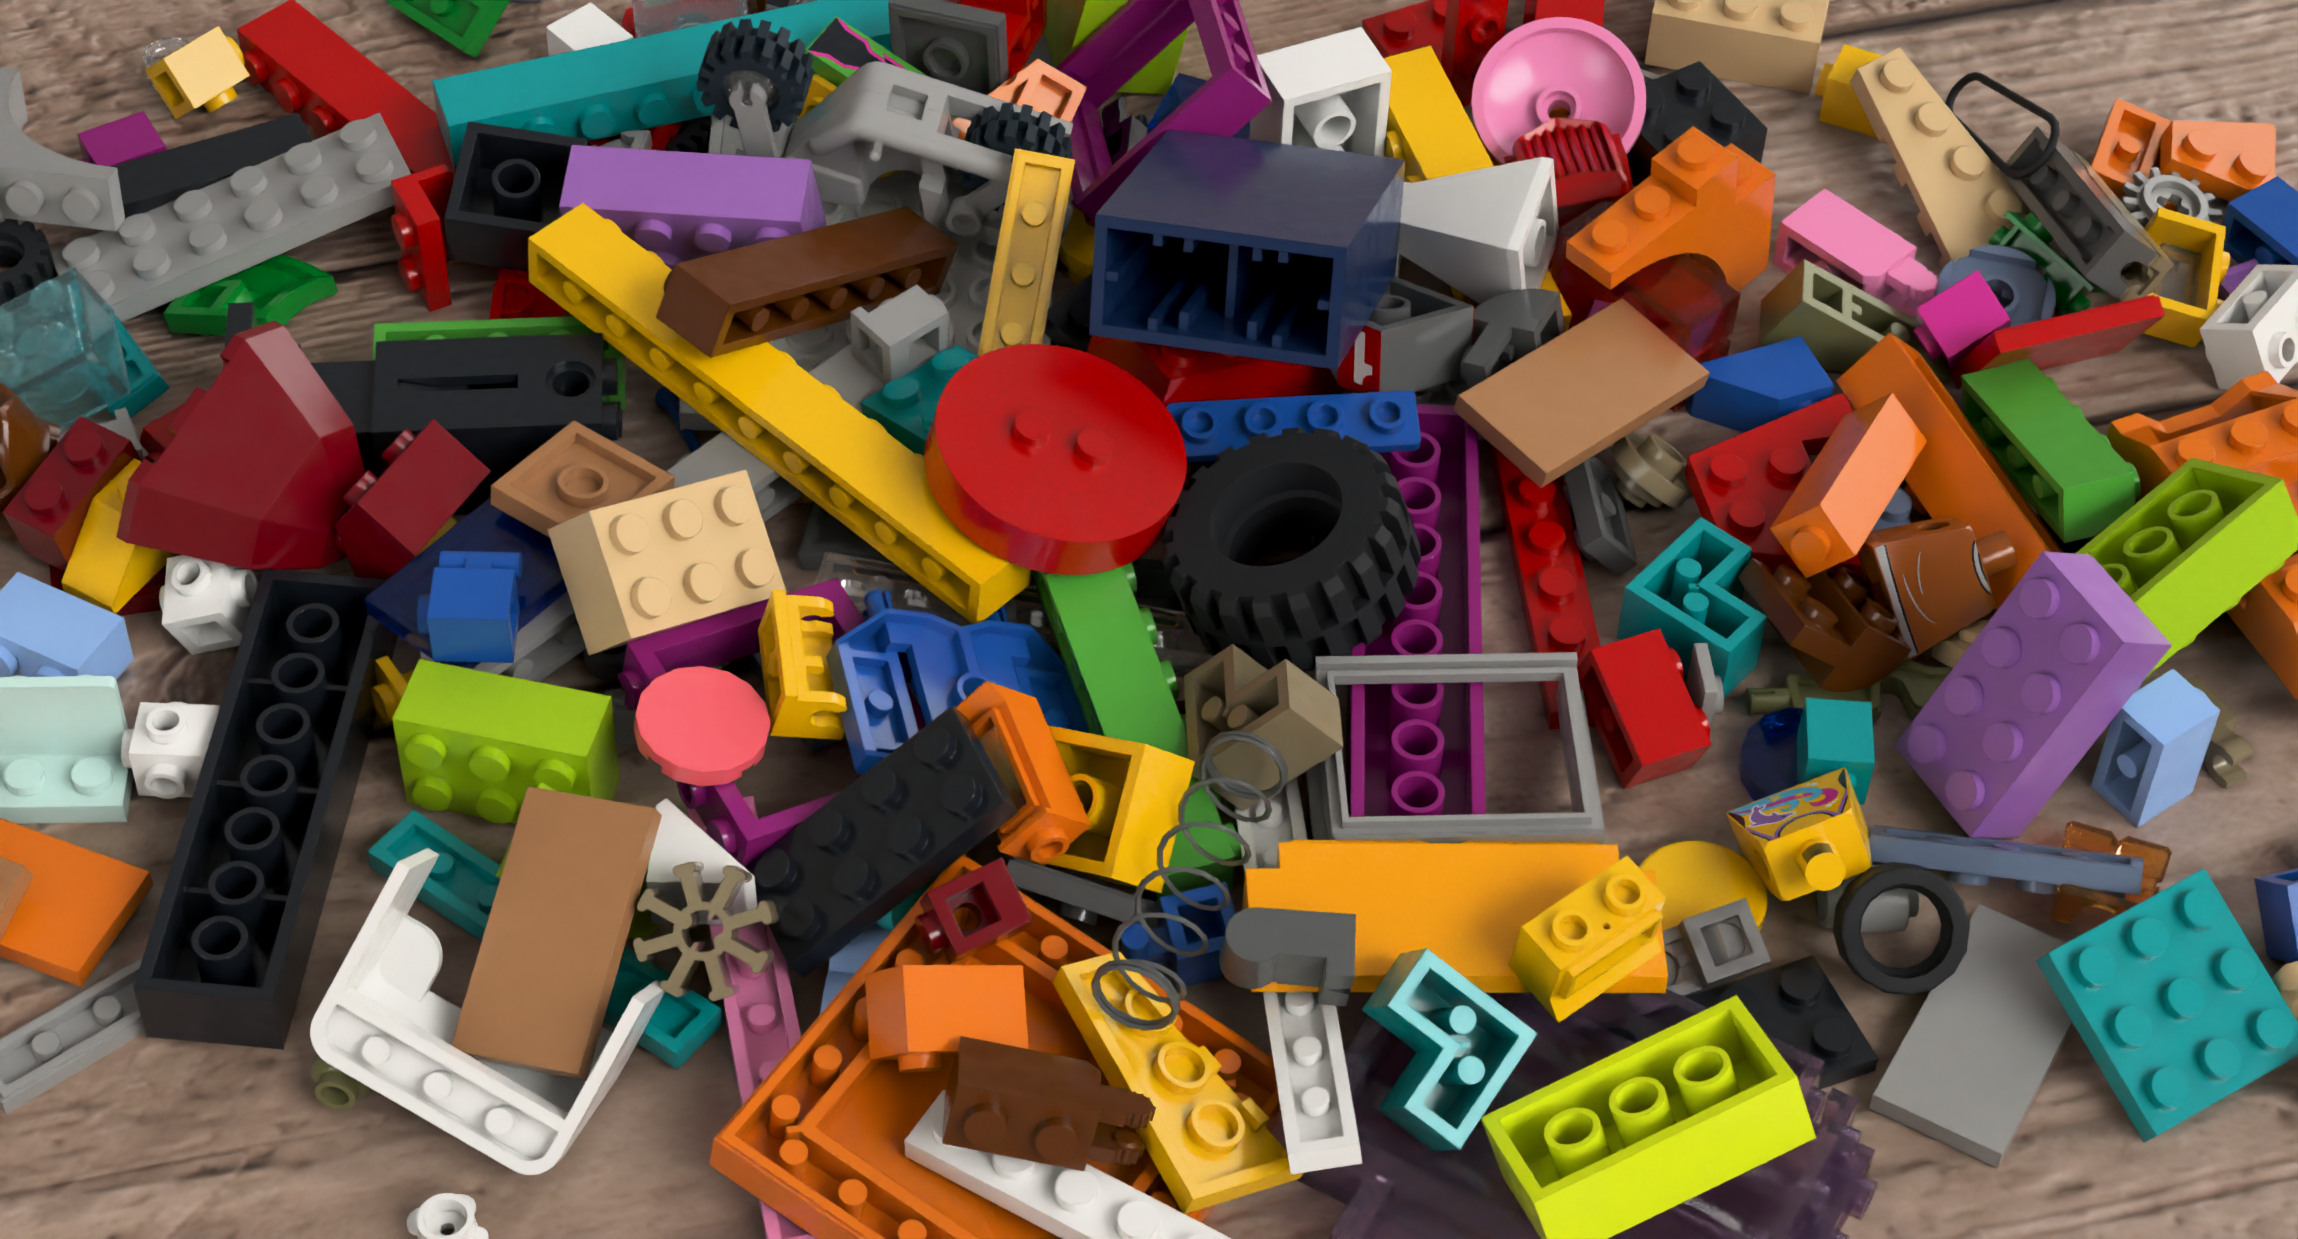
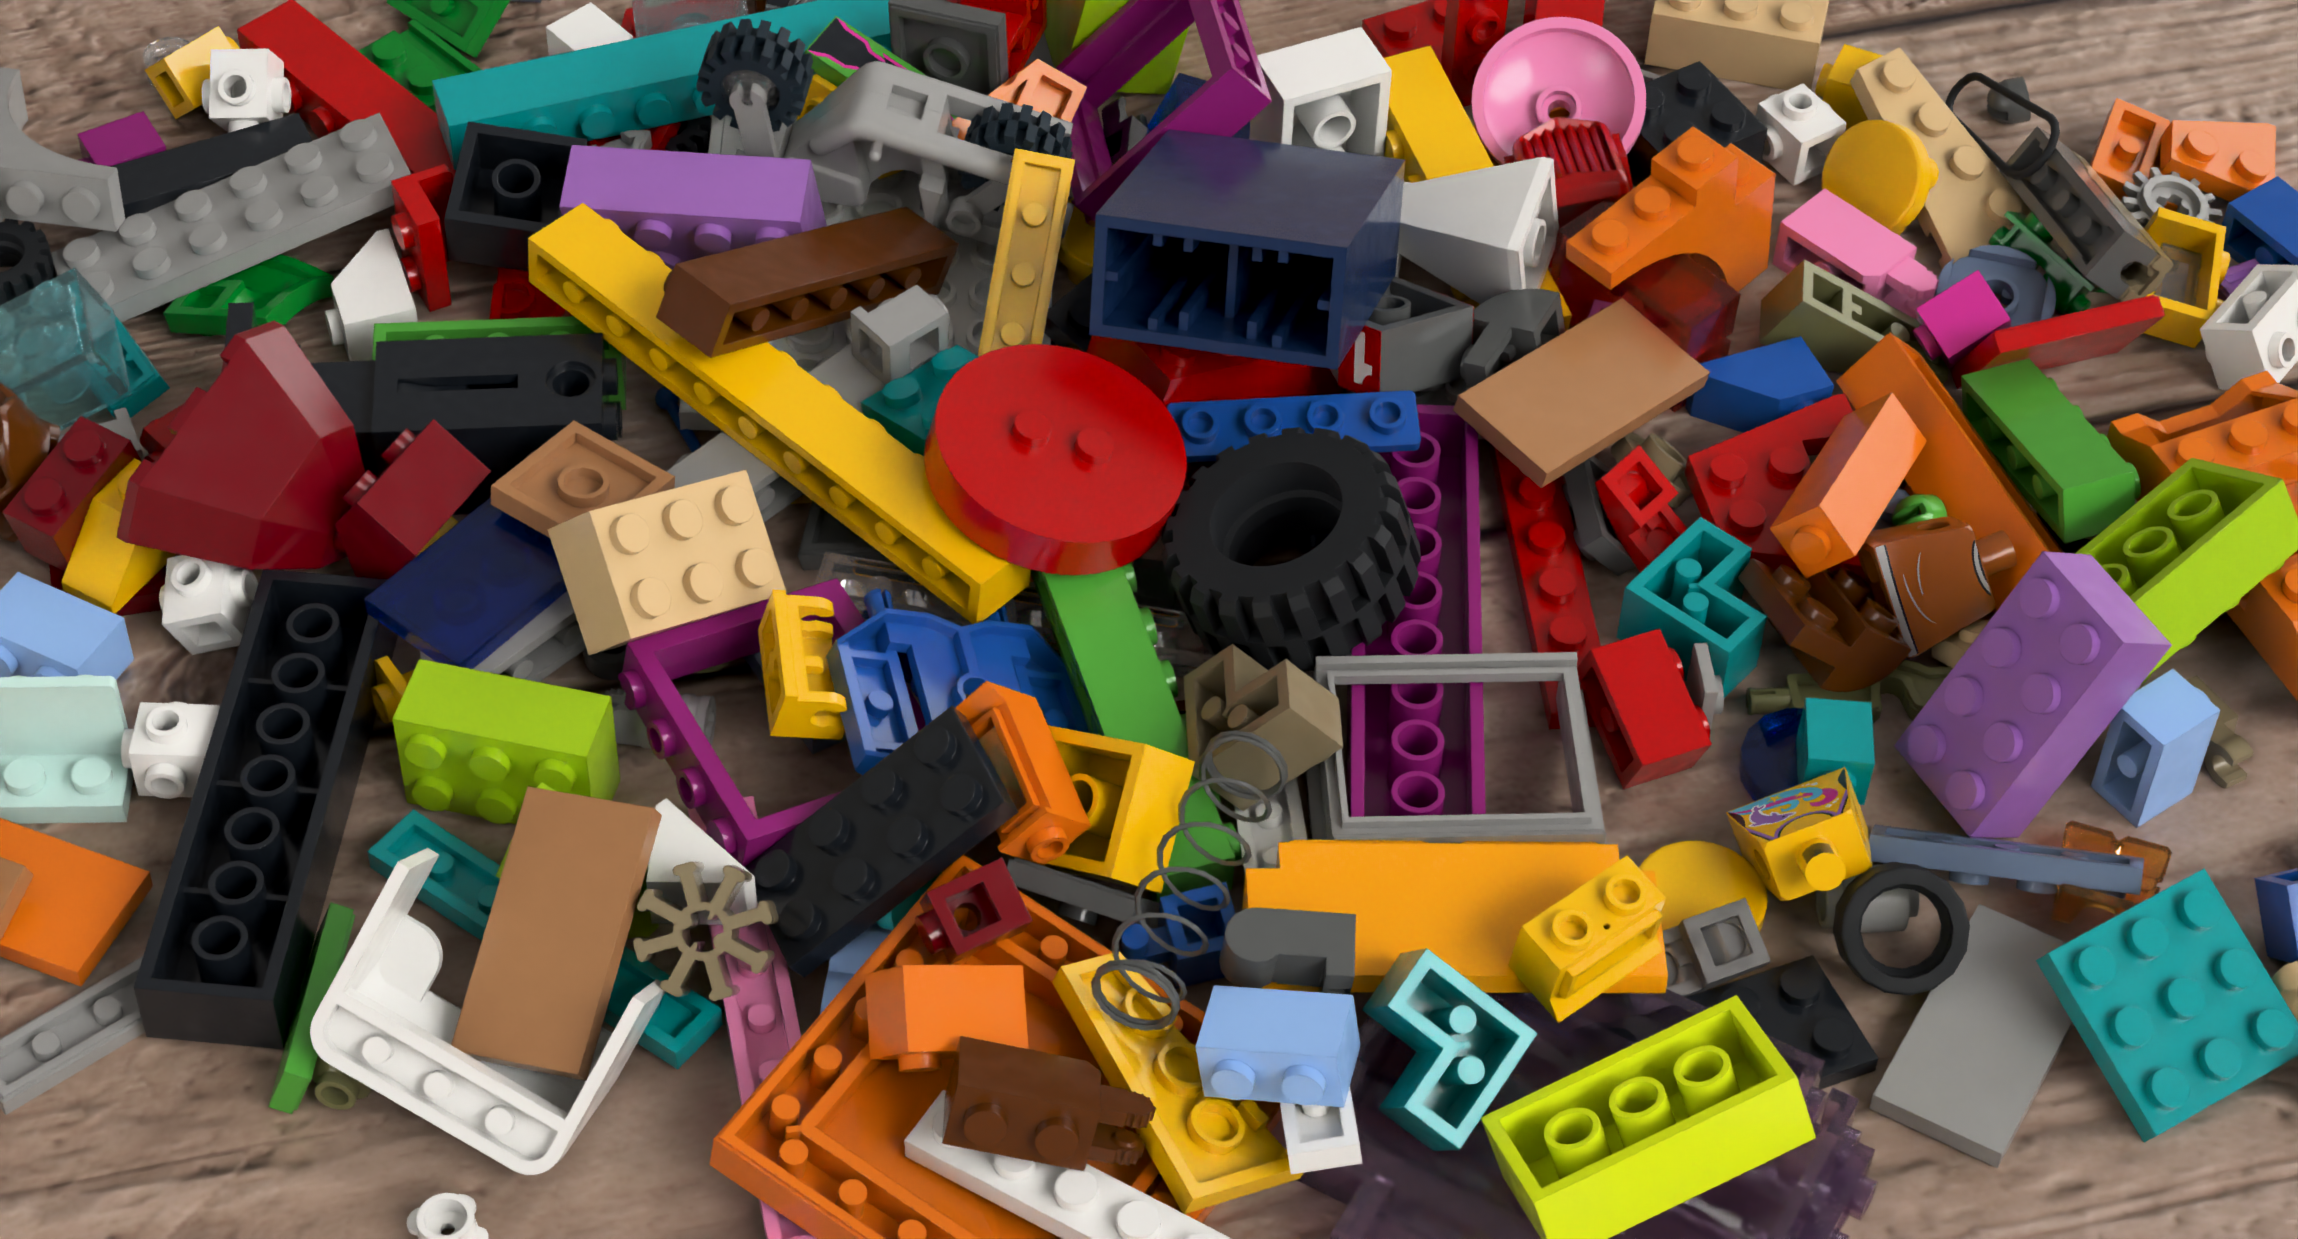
blue brick [417,550,522,663] -> none
coral tile [633,666,771,787] -> none
none -> white brick [202,49,291,133]
none -> bright green tile [268,902,355,1114]
none -> white slope [324,228,418,361]
none -> green plate [359,19,482,112]
none -> light blue brick [1195,985,1361,1107]
none -> red slope [1595,445,1688,573]
none -> white brick [1756,83,1847,186]
none -> yellow tile [1821,120,1939,235]
none -> bright green hinge [1891,494,1947,526]
none -> dark grey hinge [1987,76,2031,124]

